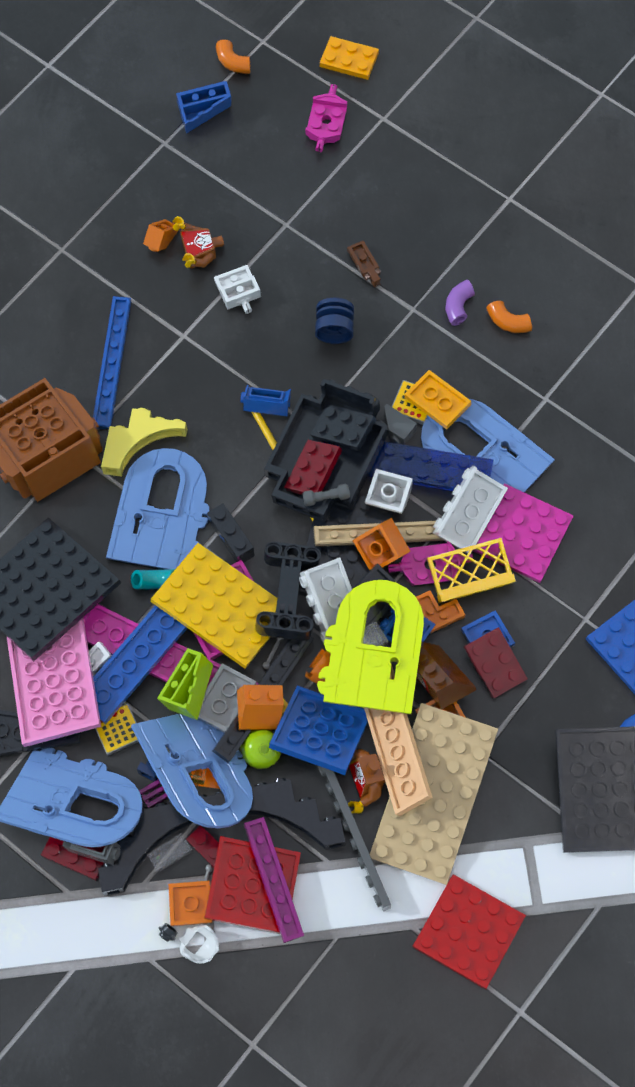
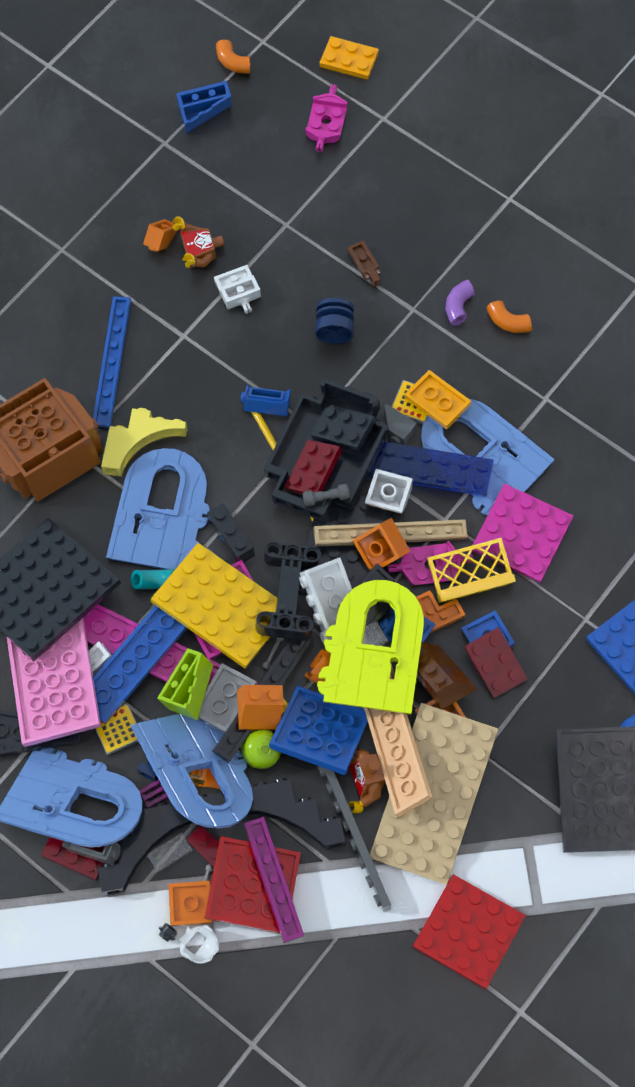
white bracket [433,466,508,554] -> none

